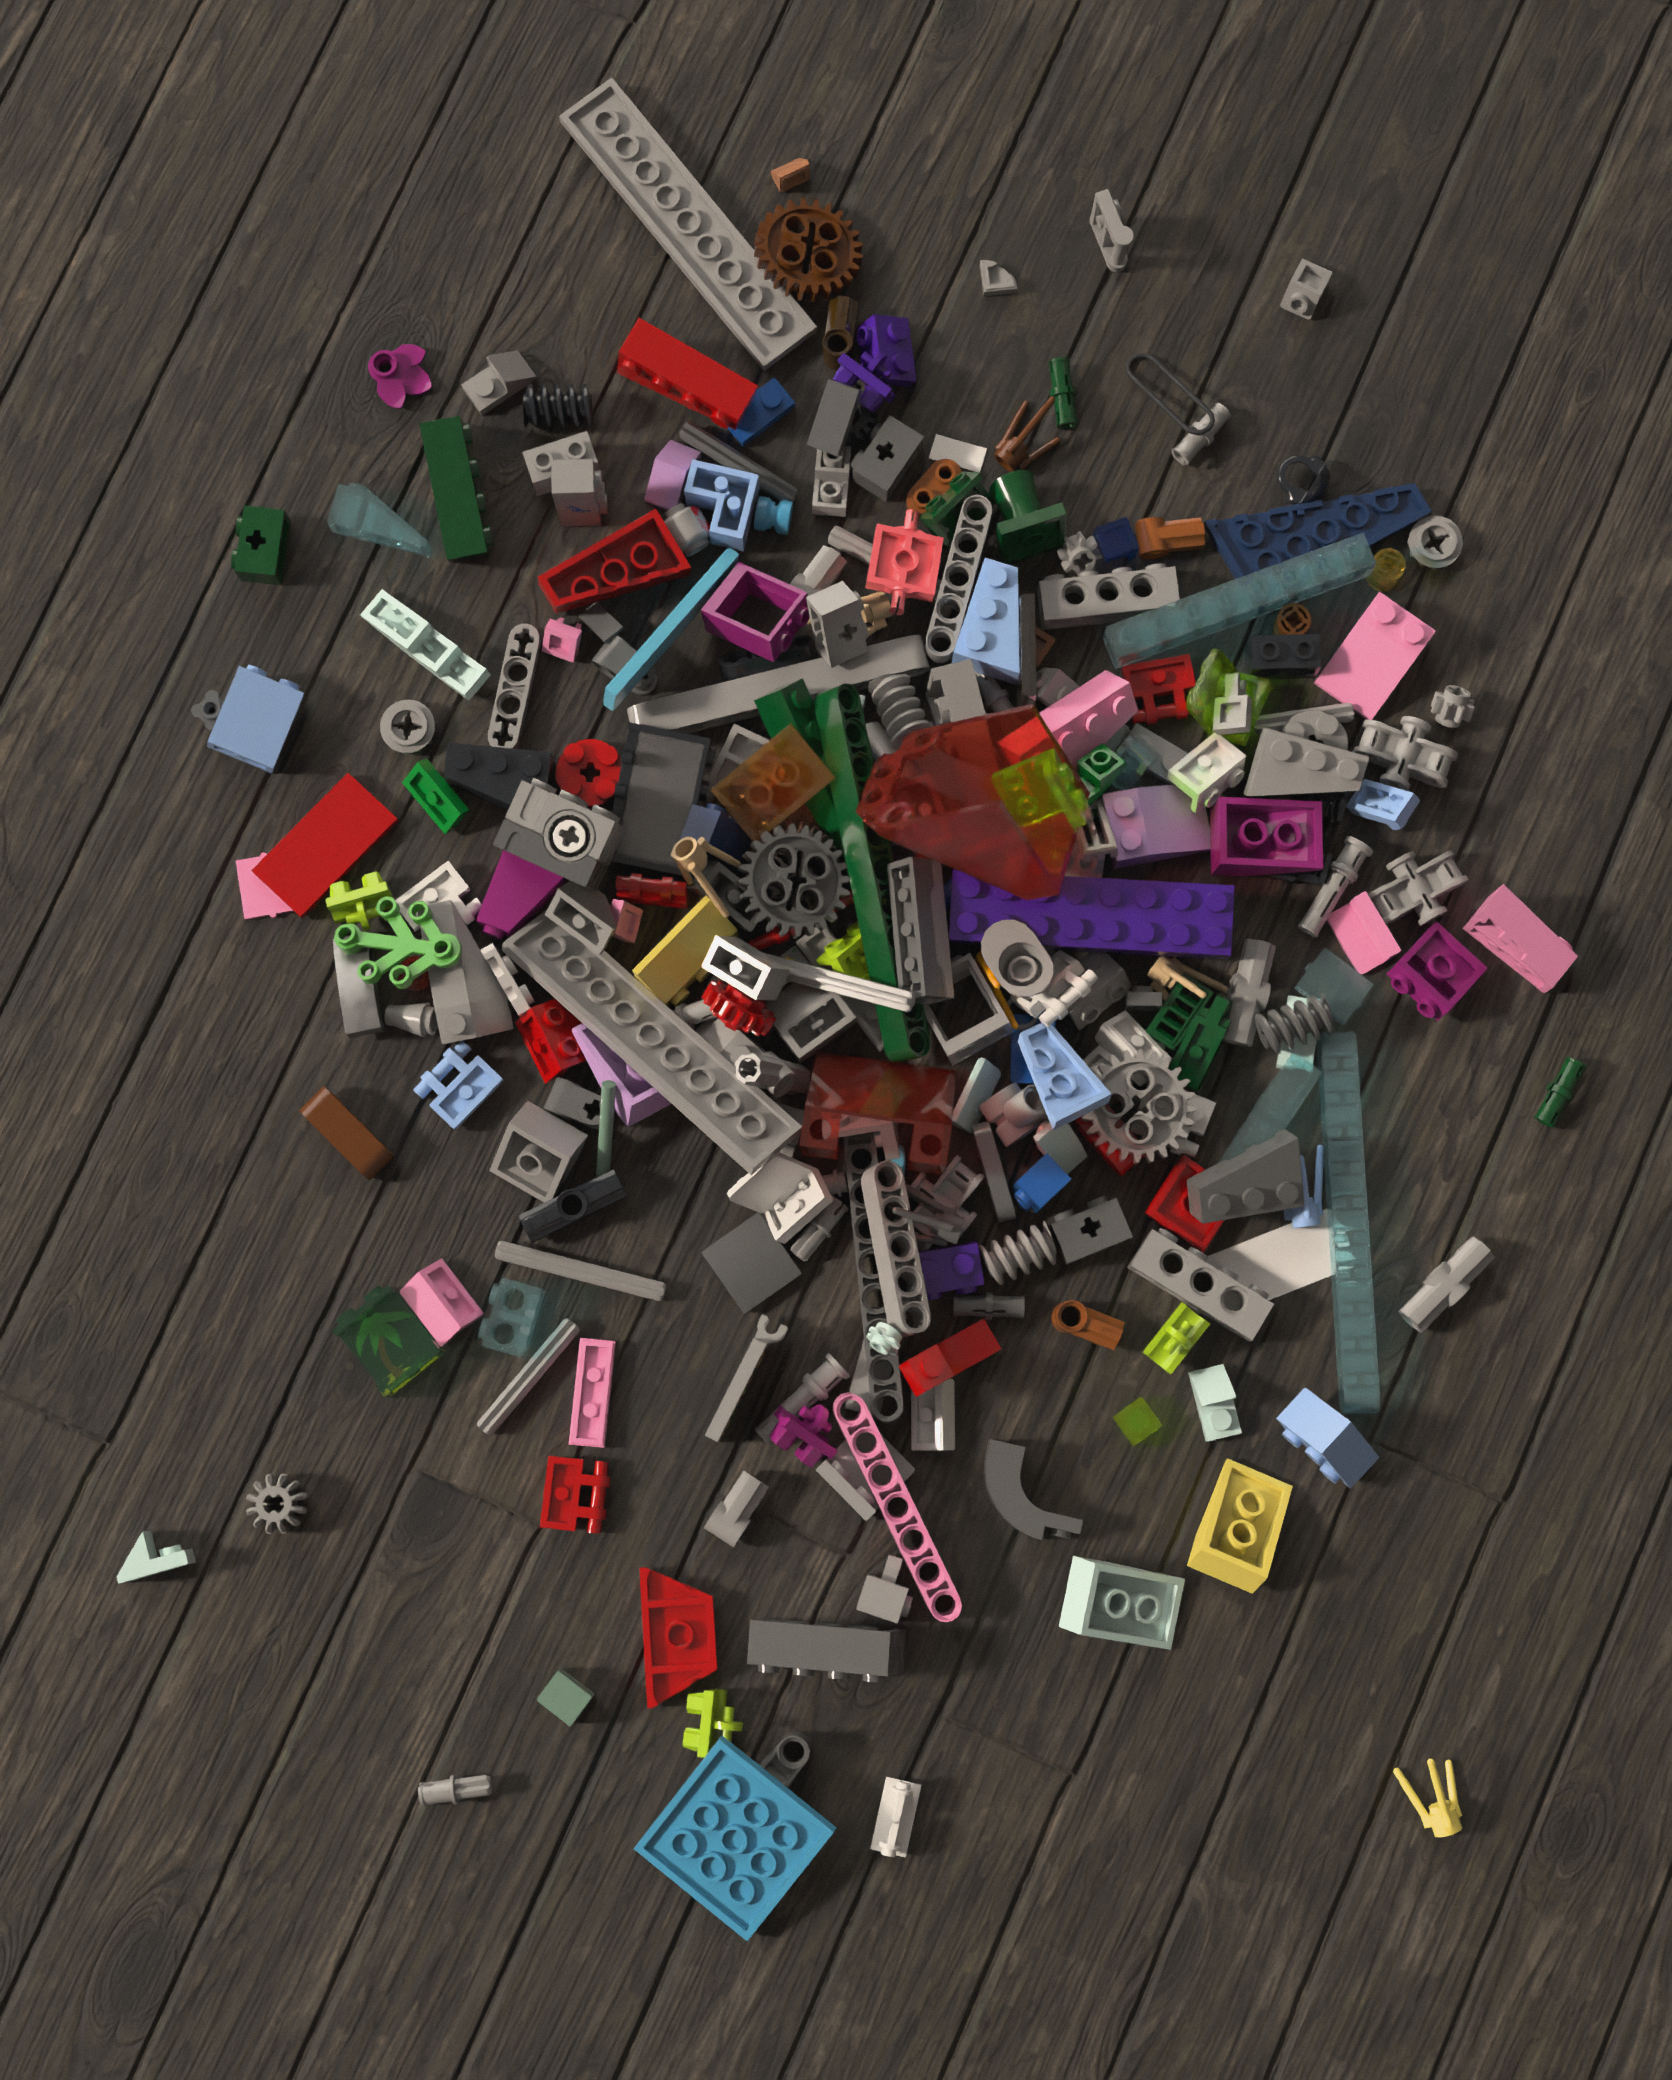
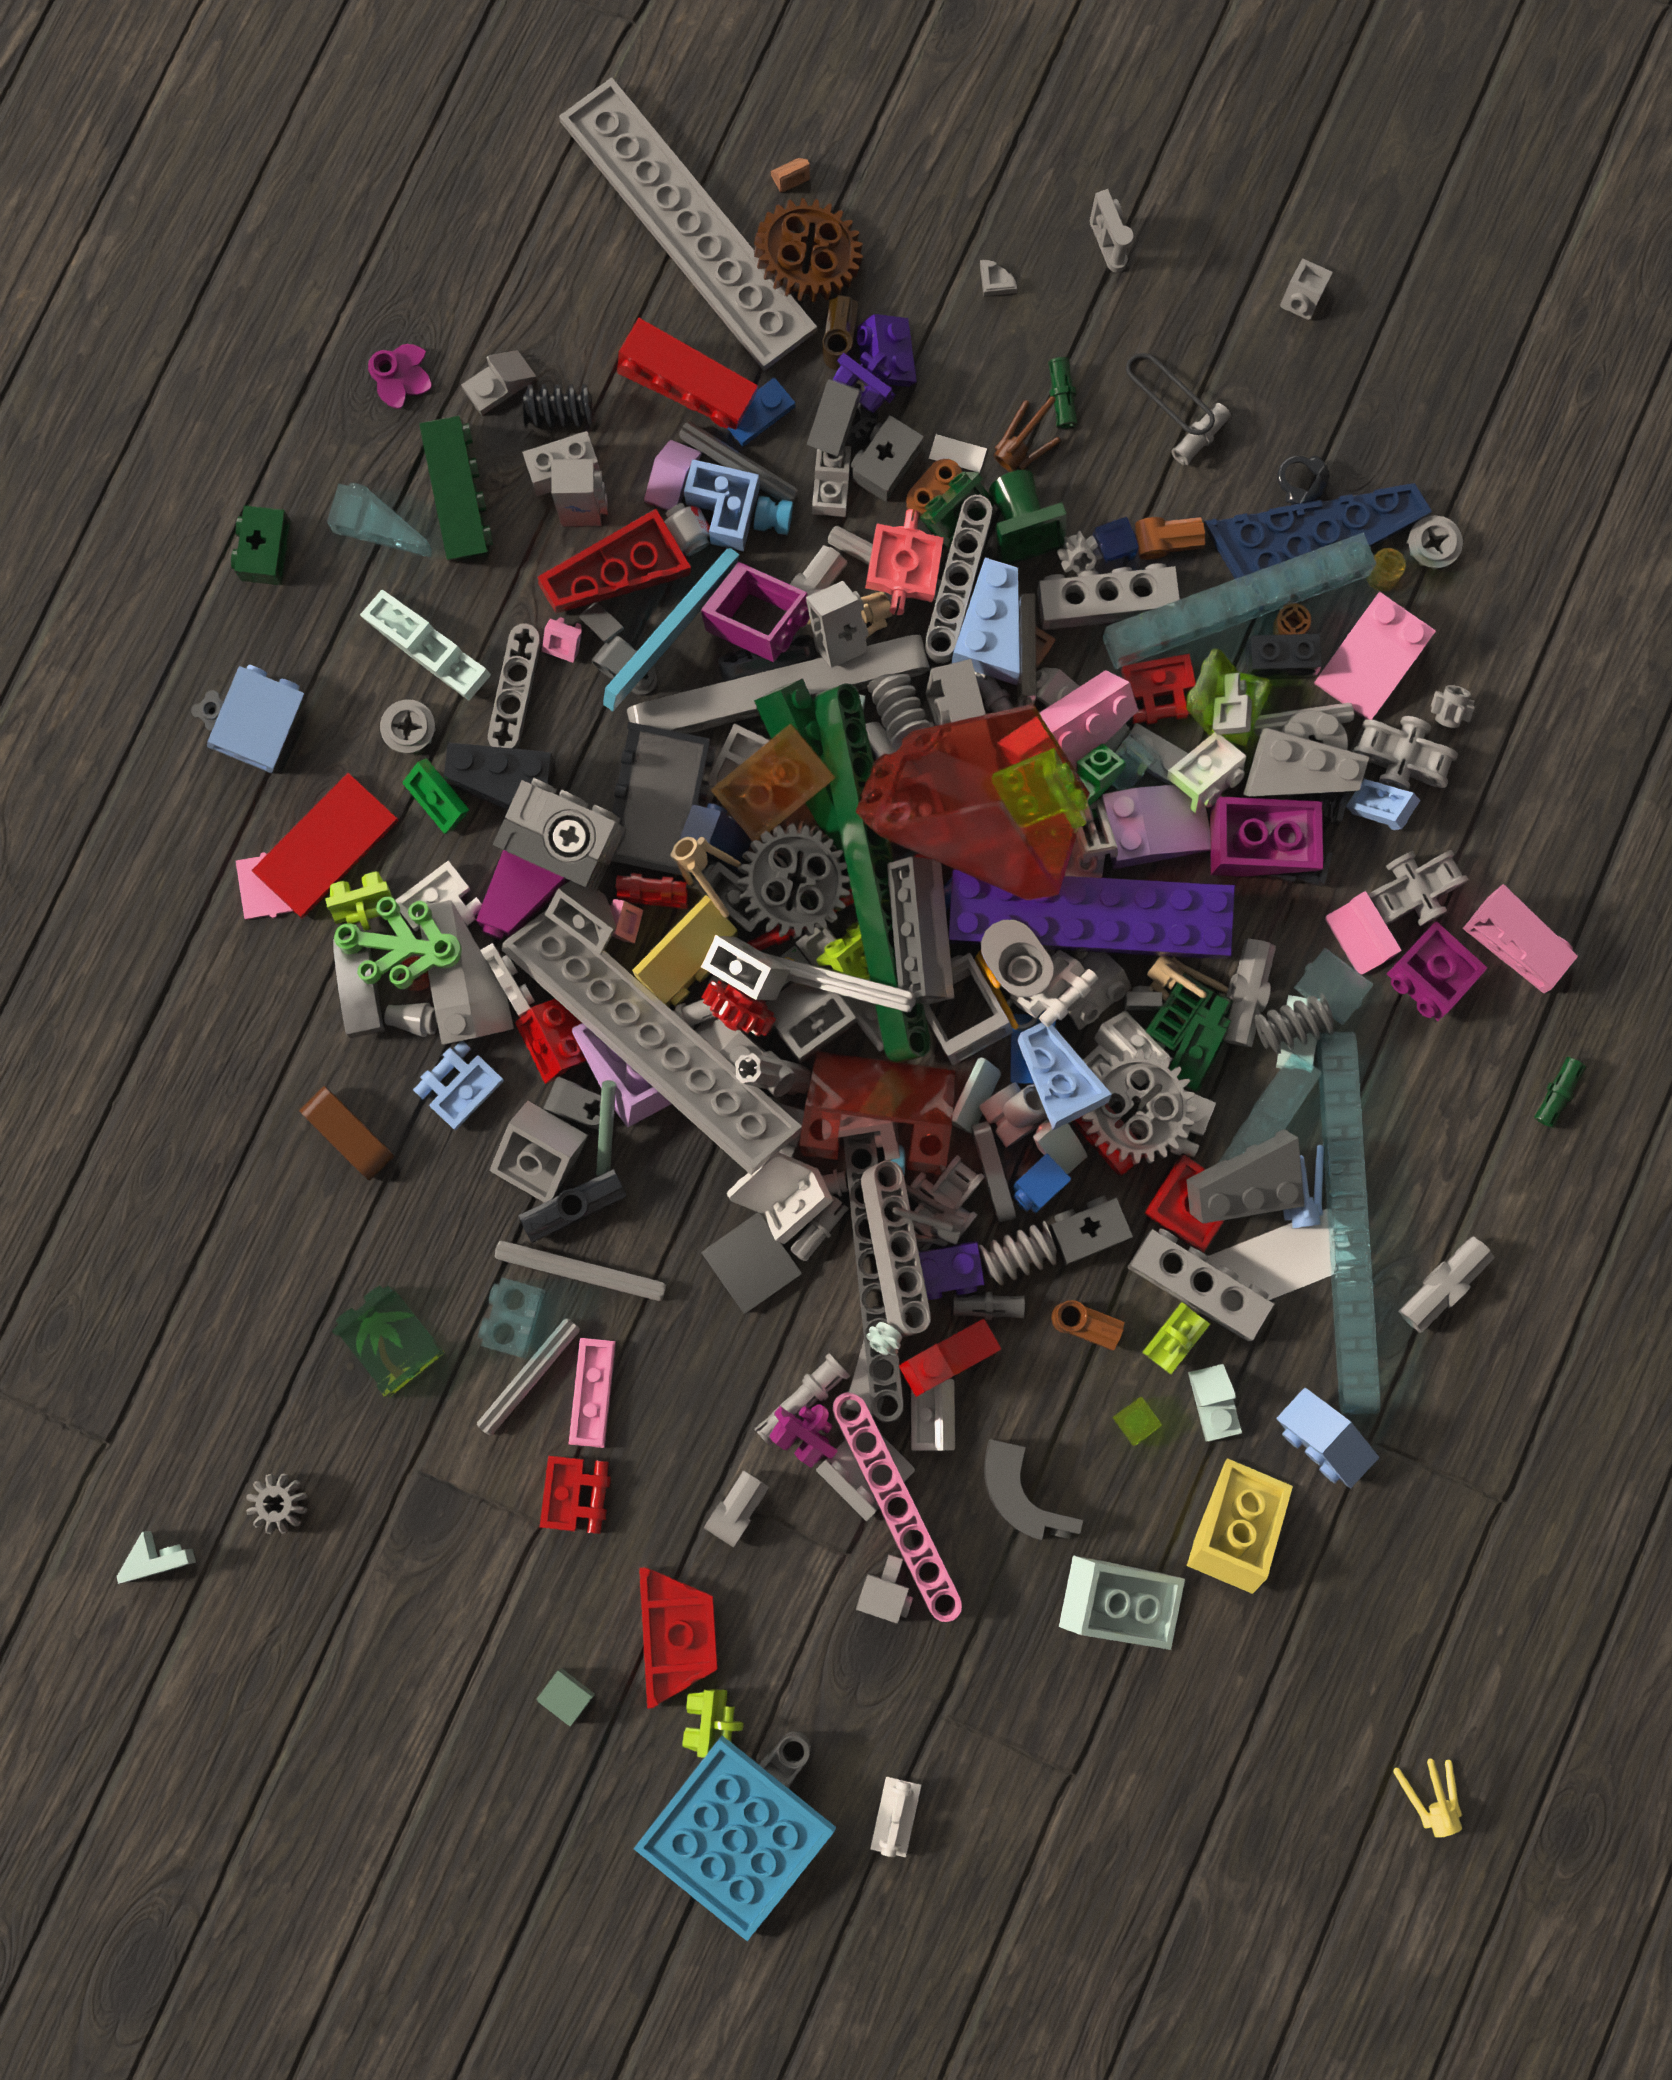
bright pink panel [400,1258,484,1346] -> none
light grey axle [418,1775,492,1806] -> none
red plate [556,739,622,809] -> none
light grey tile [705,1314,788,1442] -> none
dark grey wedge [747,1619,906,1682] -> none
light grey pin [1298,836,1373,938] -> none

